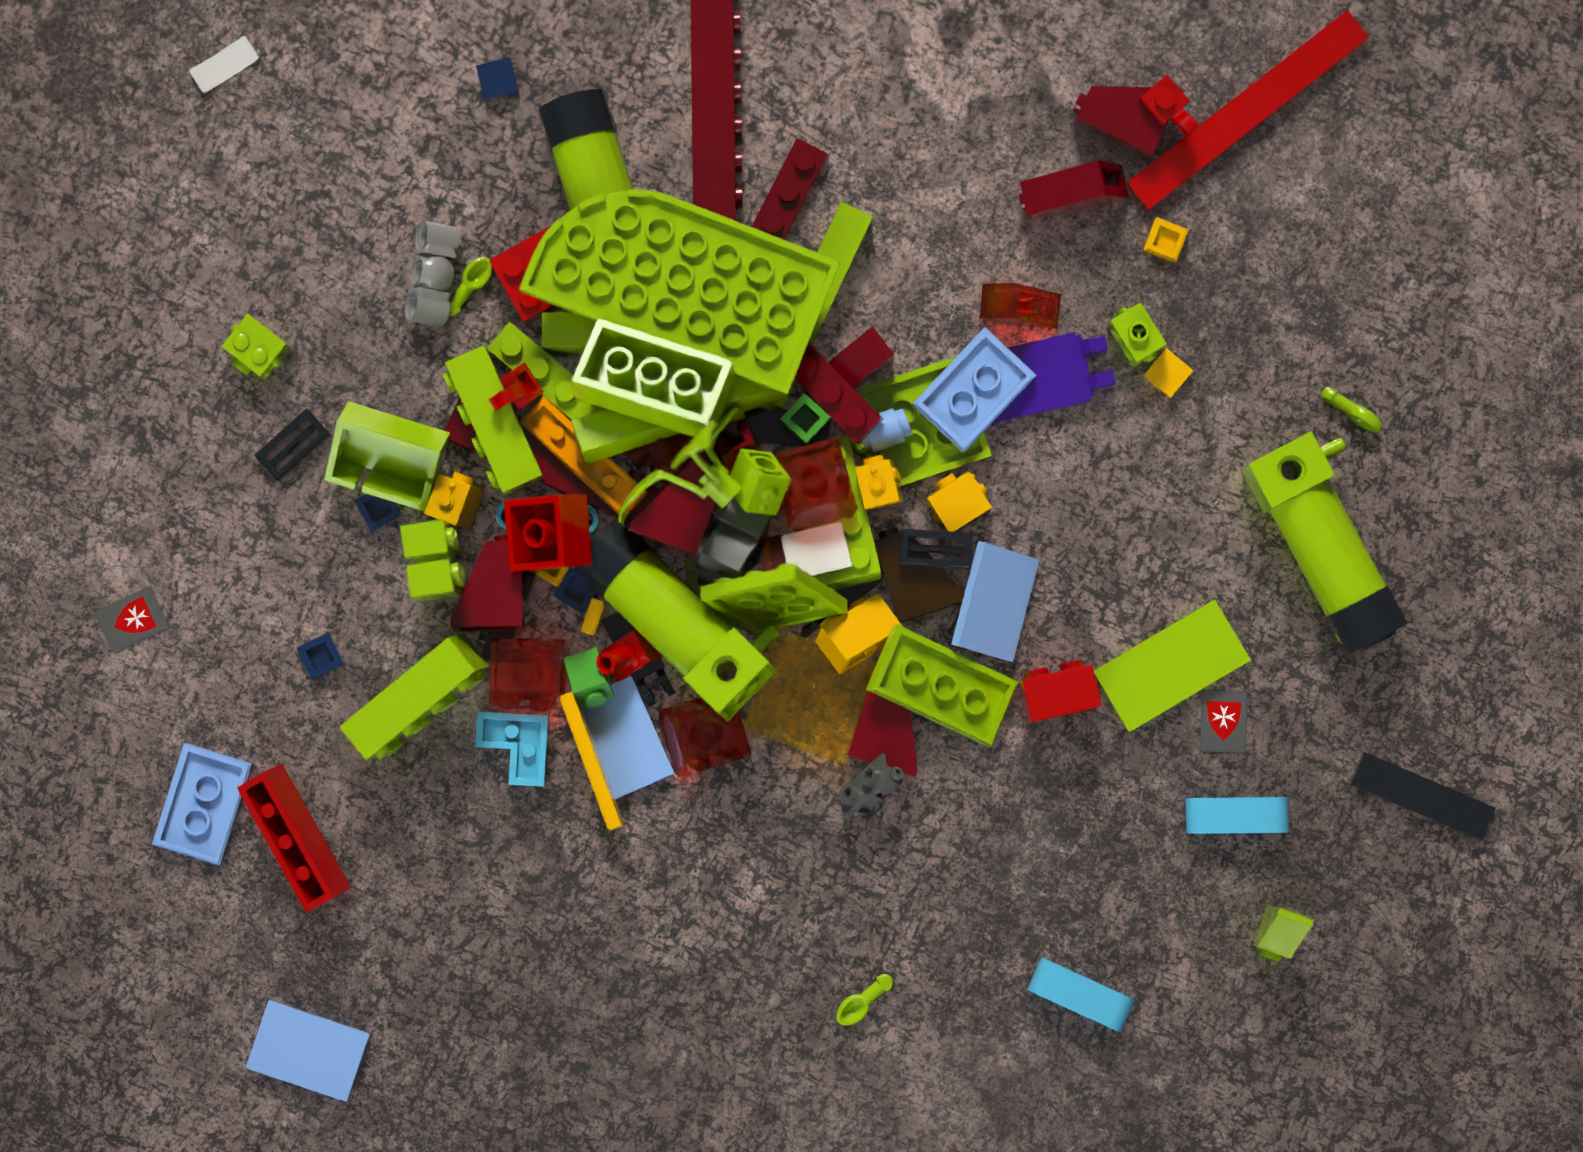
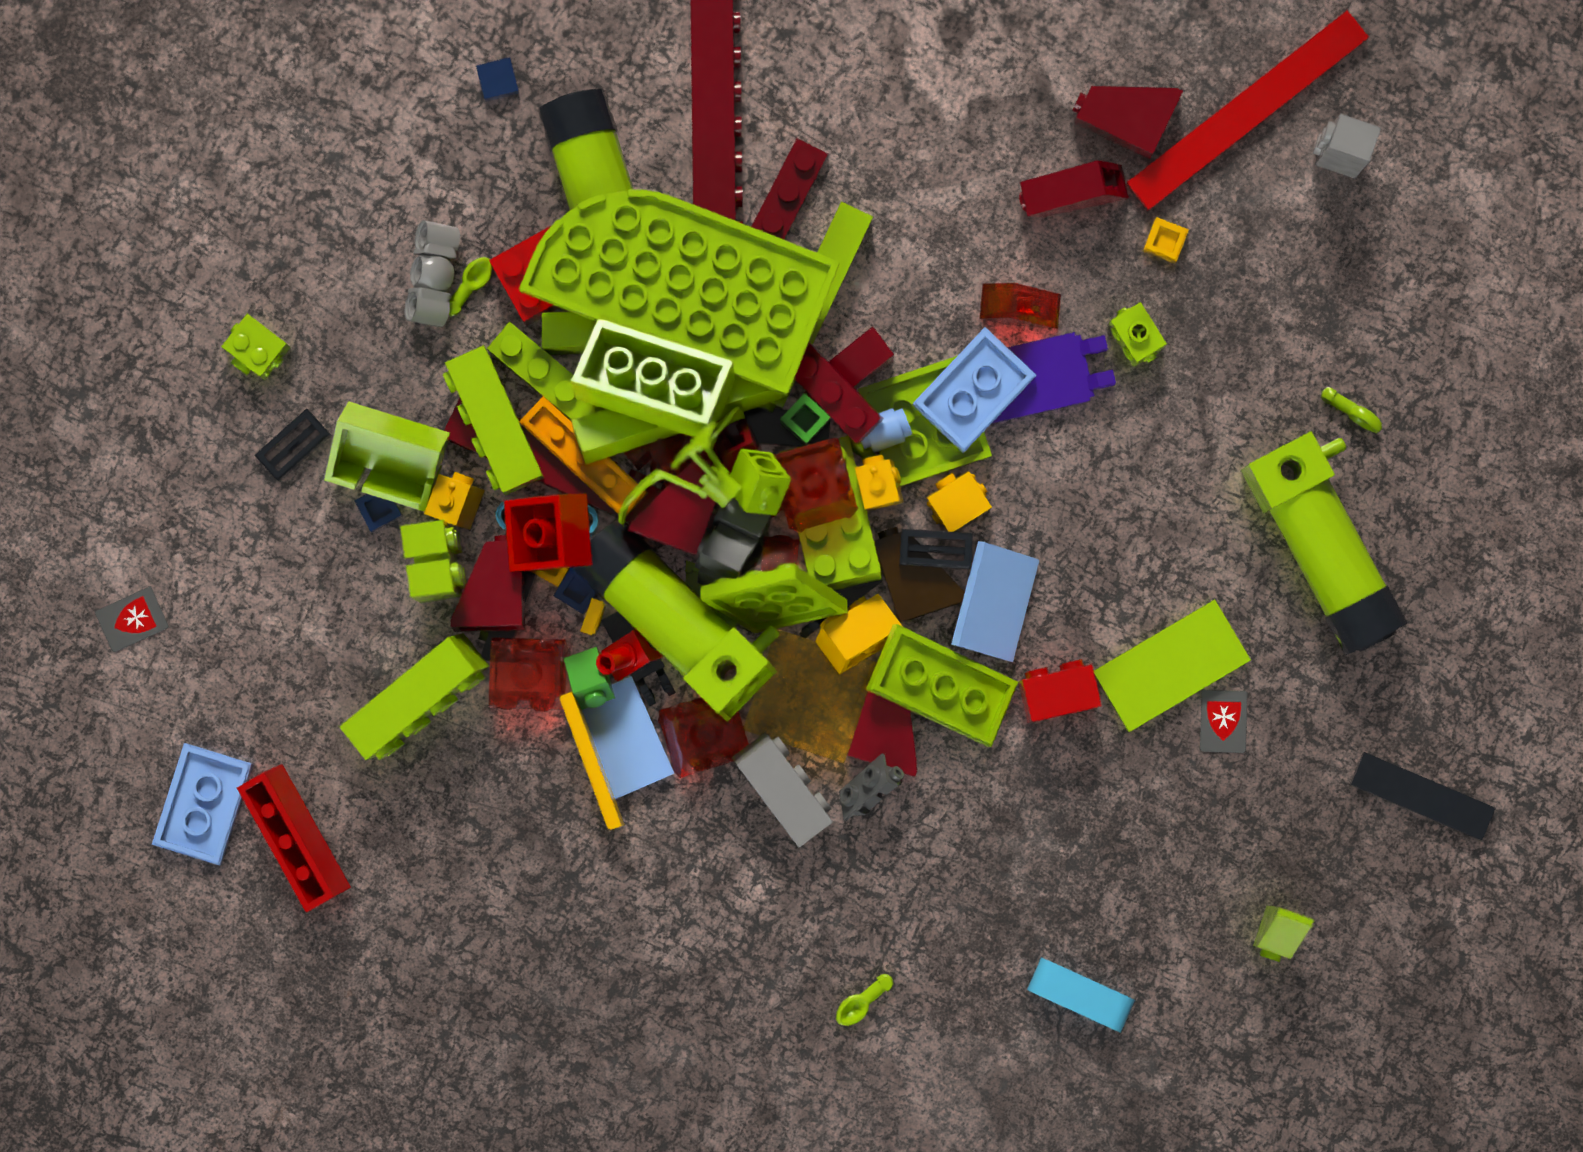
white sticker [189,36,259,93] -> none
light blue tile [246,1000,371,1102] -> none
dark blue tile [297,632,345,680] -> none
medium azure plate [475,712,549,787] -> none
red plate [489,362,543,411] -> none
white sticker [781,522,852,576] -> none
red plate [1139,75,1199,138] -> none
yellow tile [1143,348,1194,398] -> none
medium azure beam [1185,797,1289,834] -> none
none -> light grey brick [731,732,833,847]
none -> light grey brick [1313,114,1381,178]

